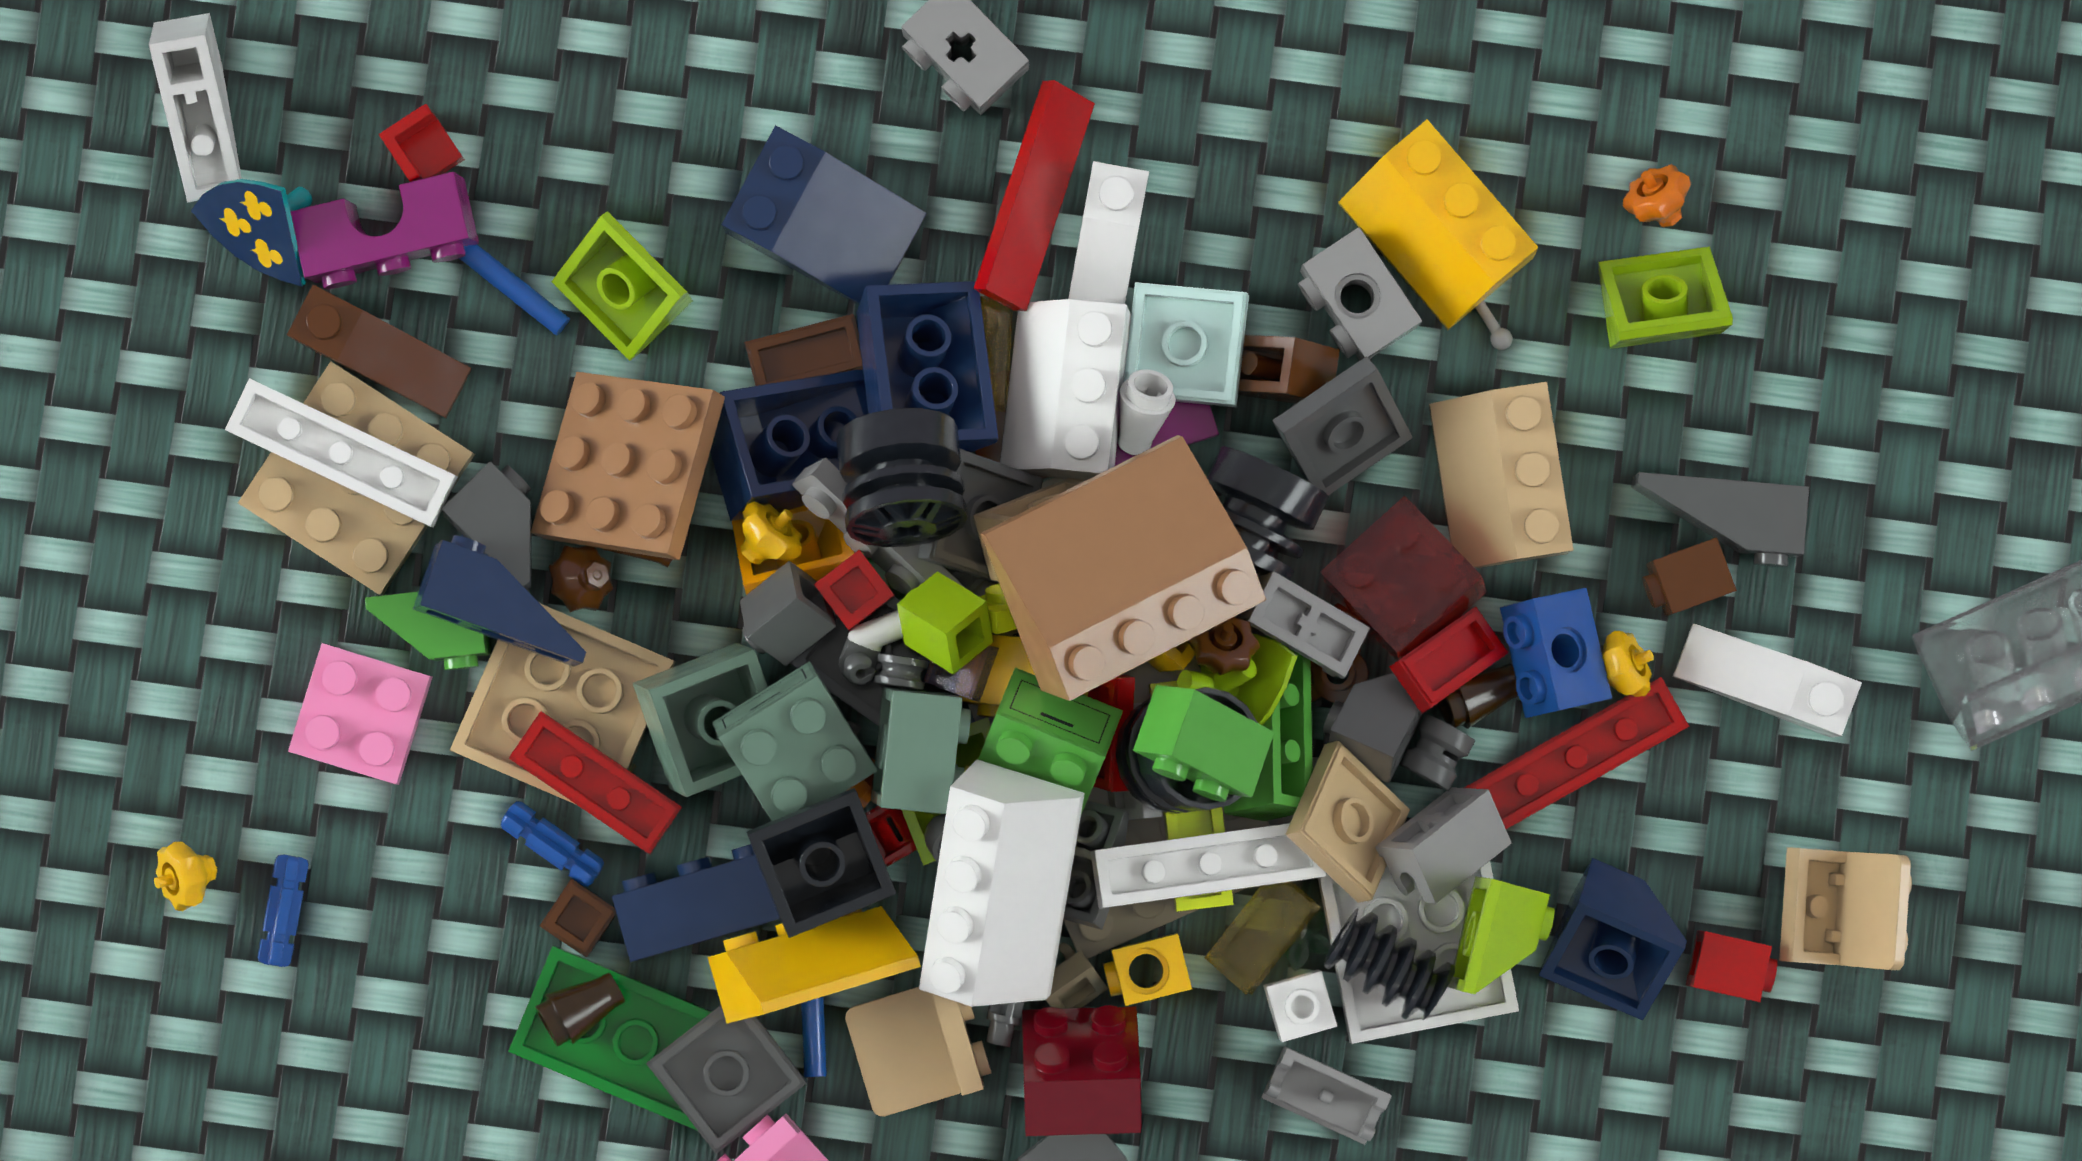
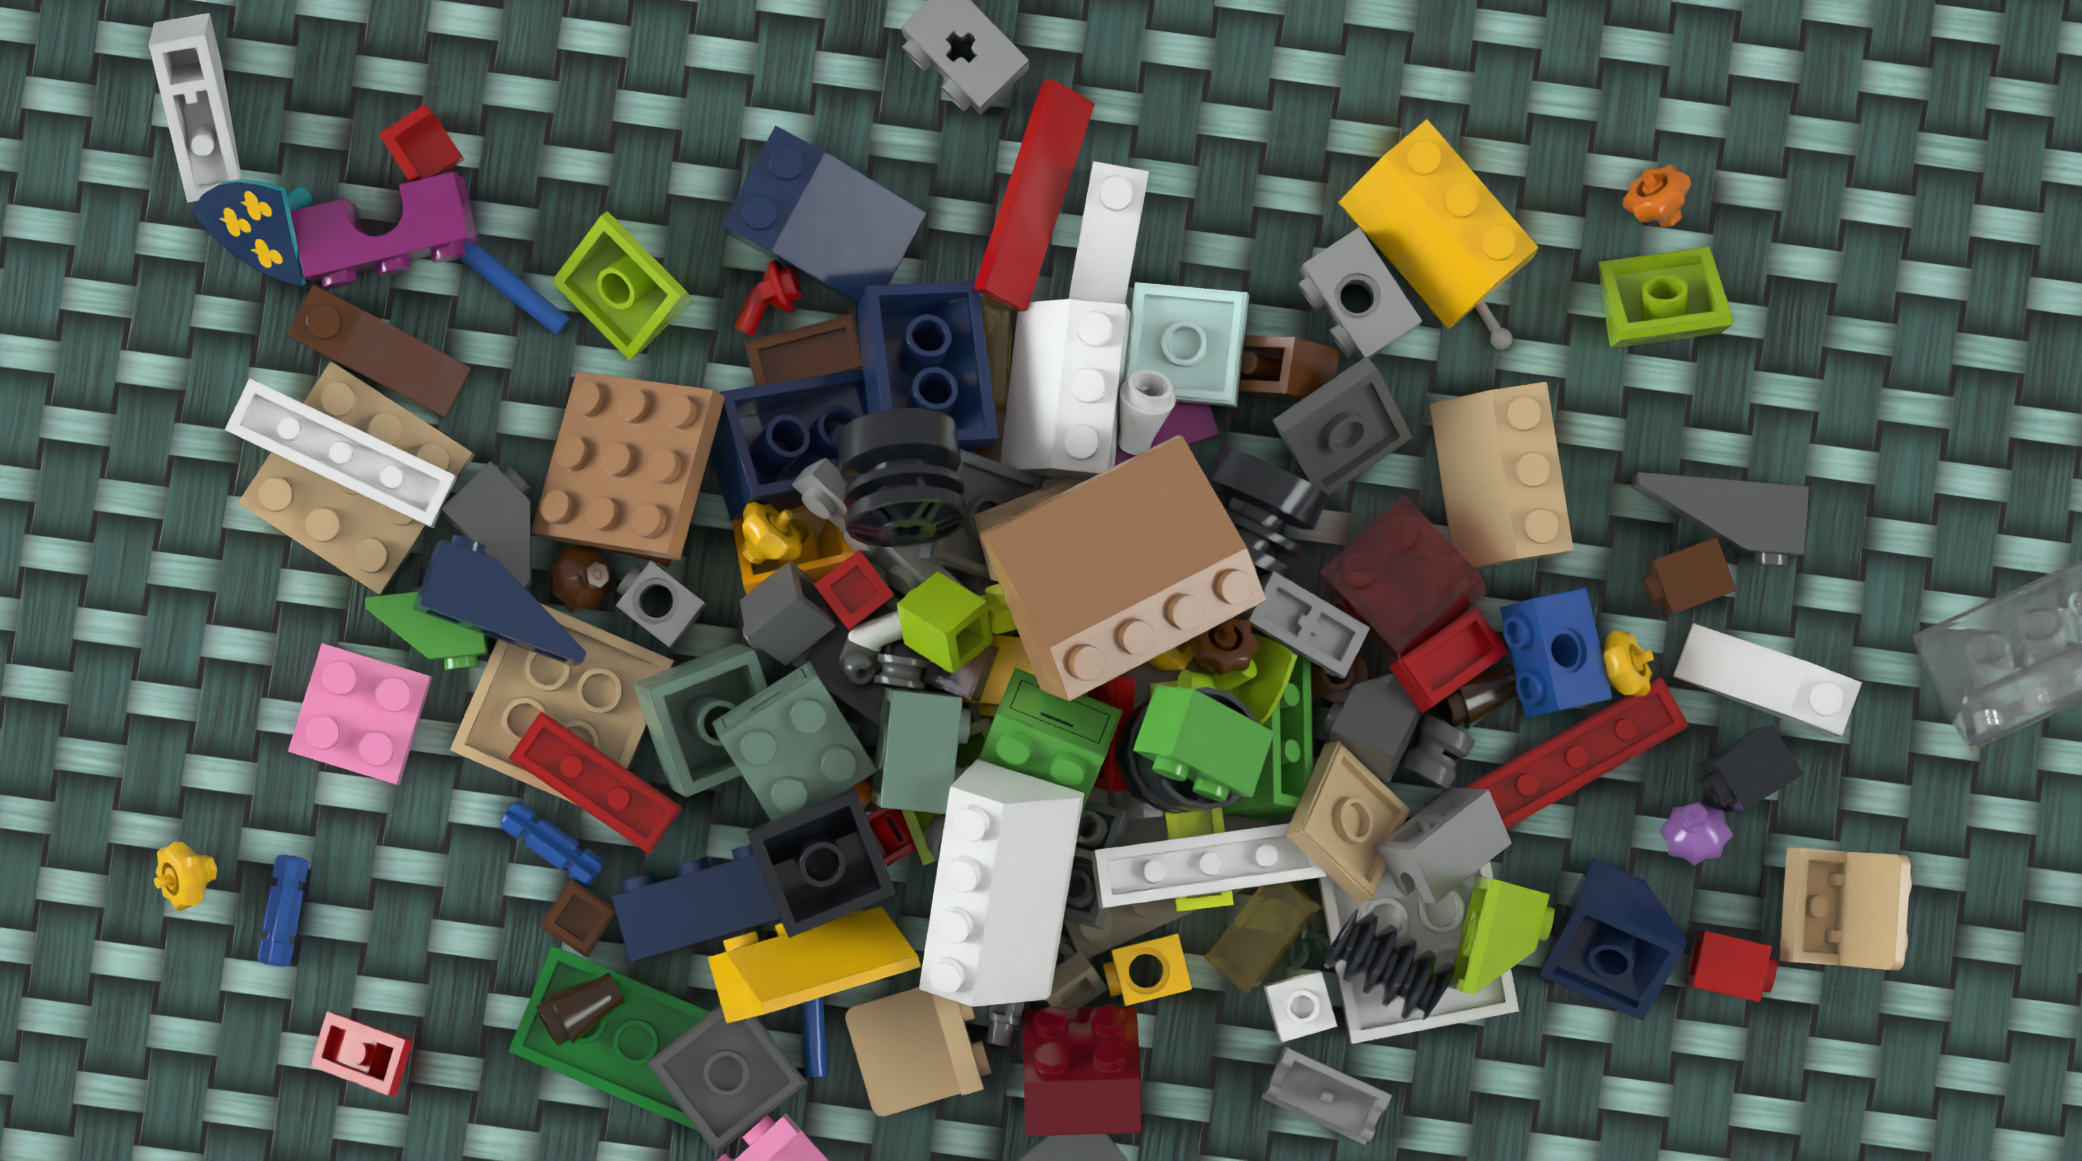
none -> slope [310,1011,413,1097]
none -> light grey brick [616,561,708,650]
none -> red plate [733,259,803,336]
none -> medium lavender piece [1660,800,1733,866]
none -> black brick [1699,725,1803,812]

